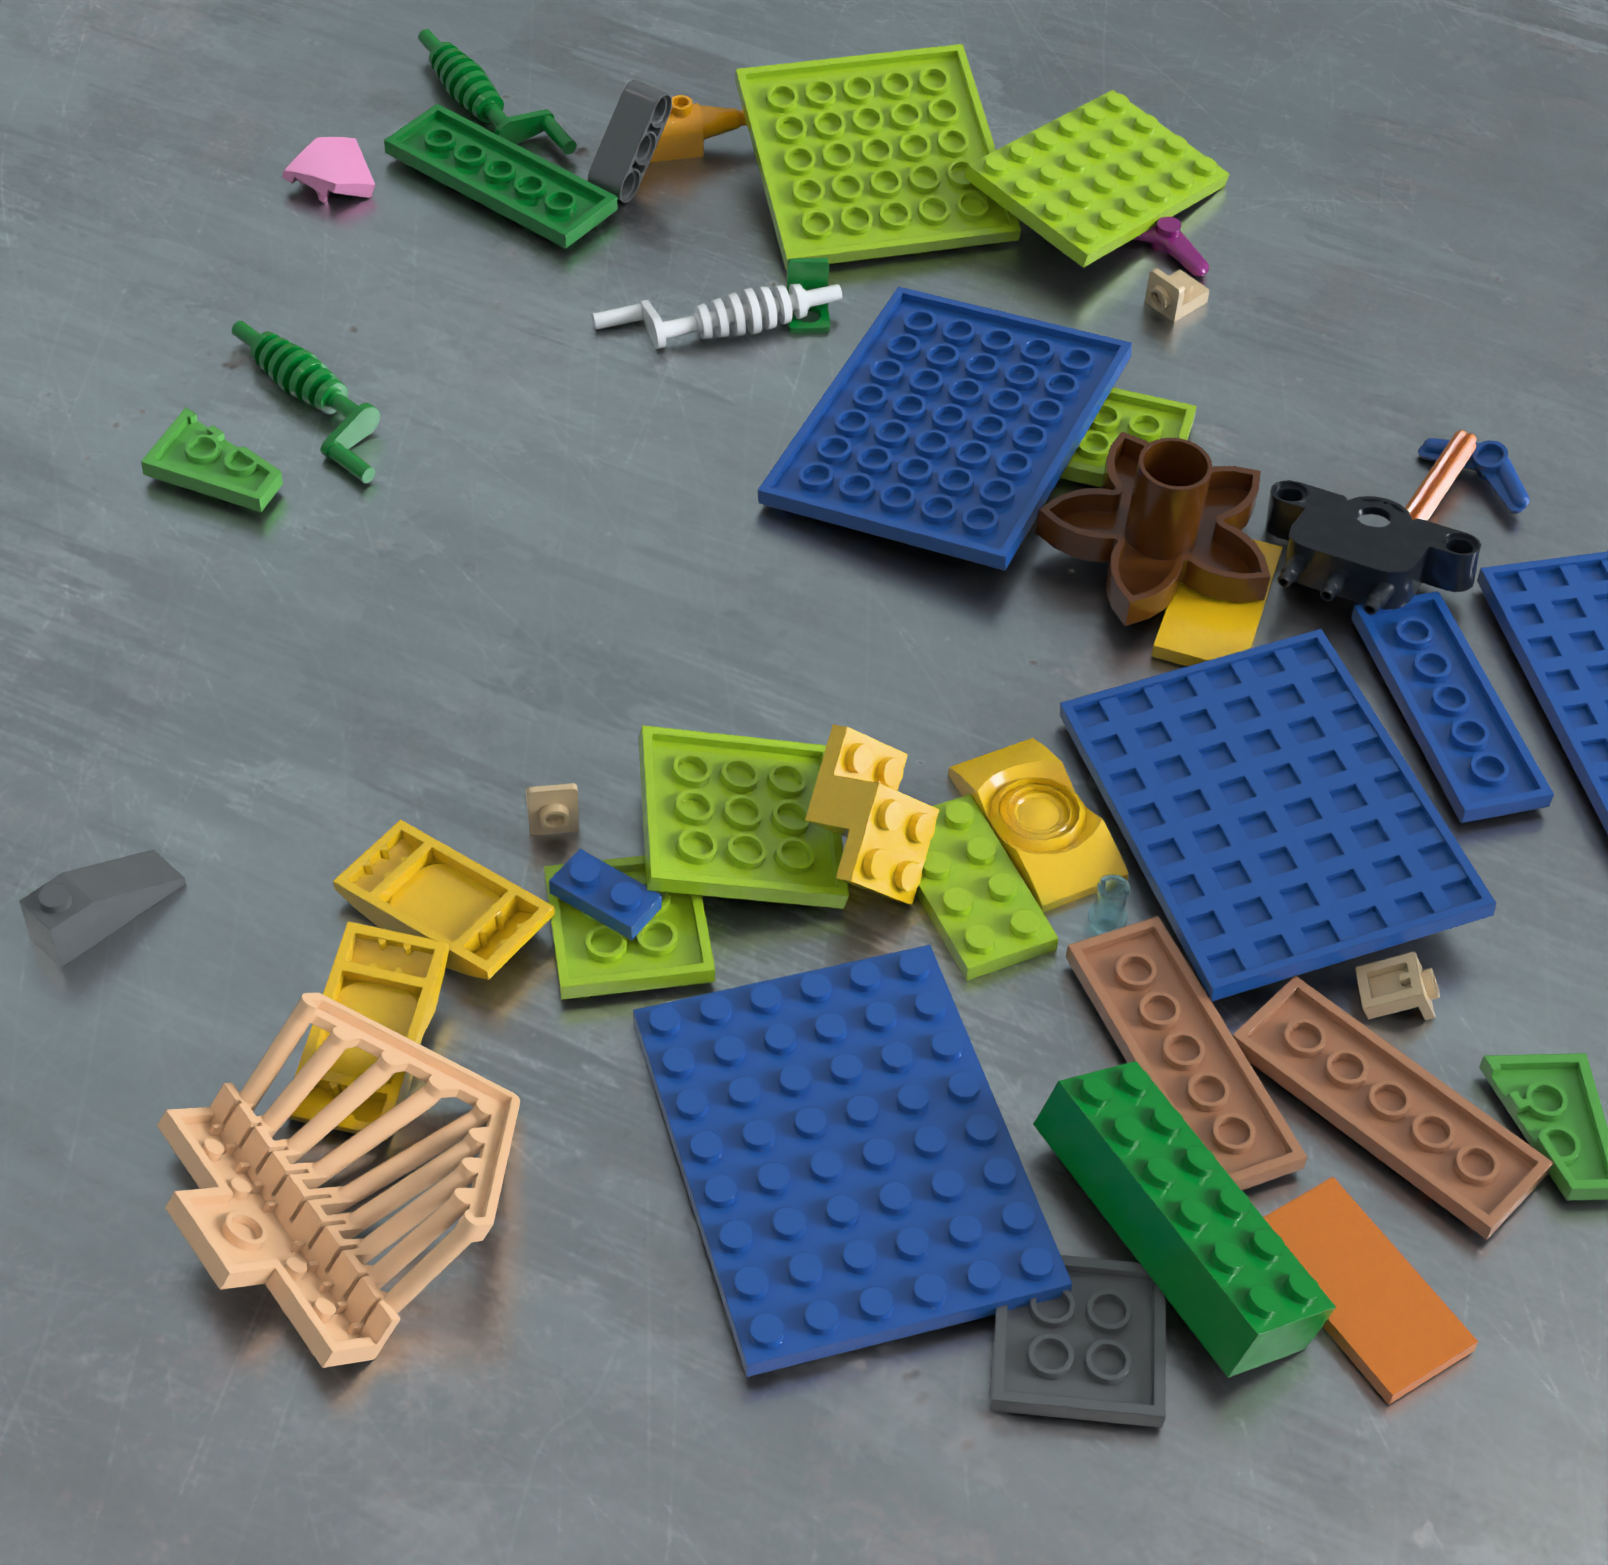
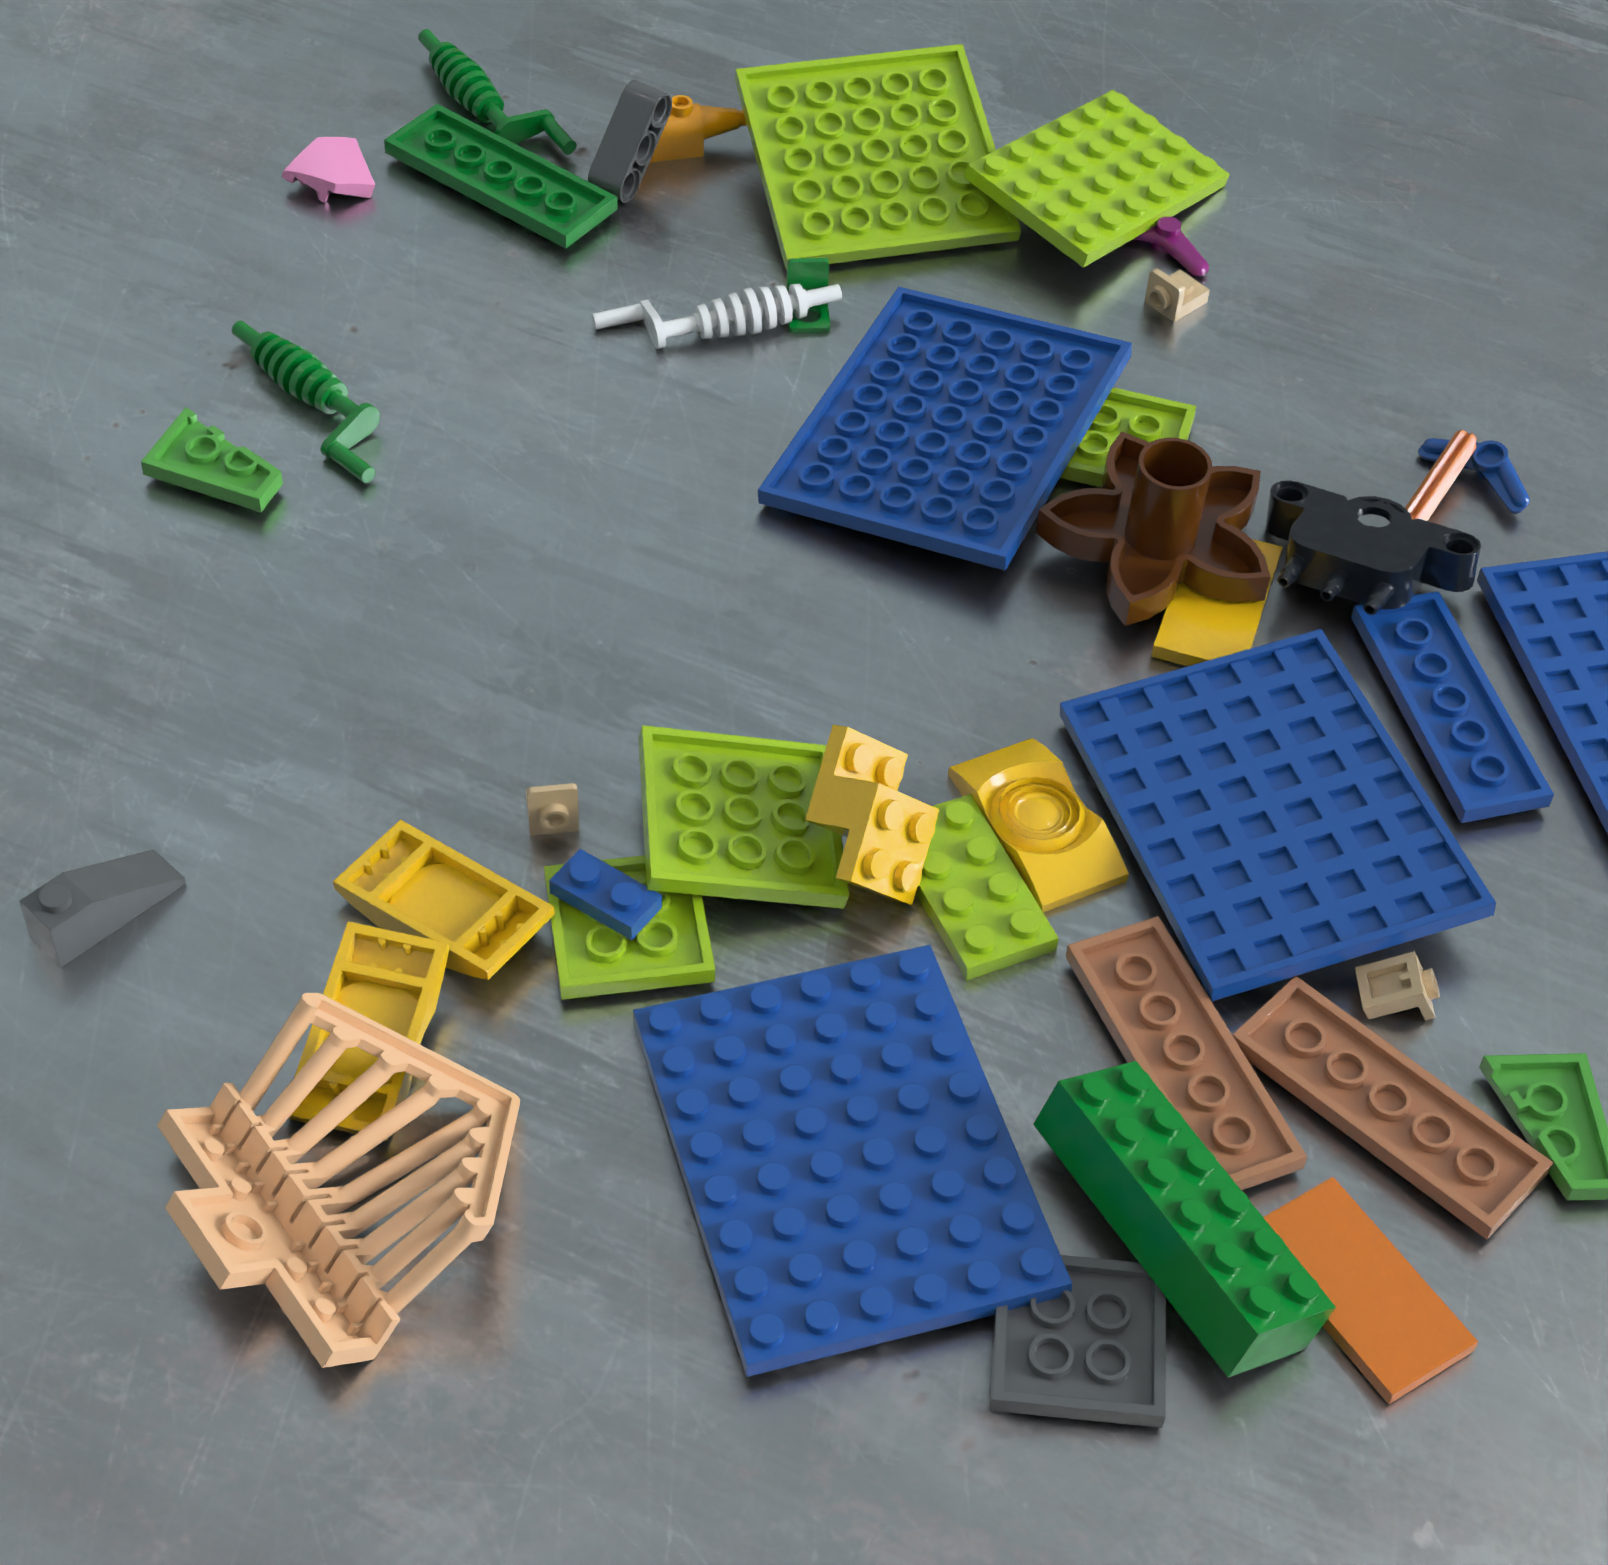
clear light blue pin [1088,874,1130,934] -> none

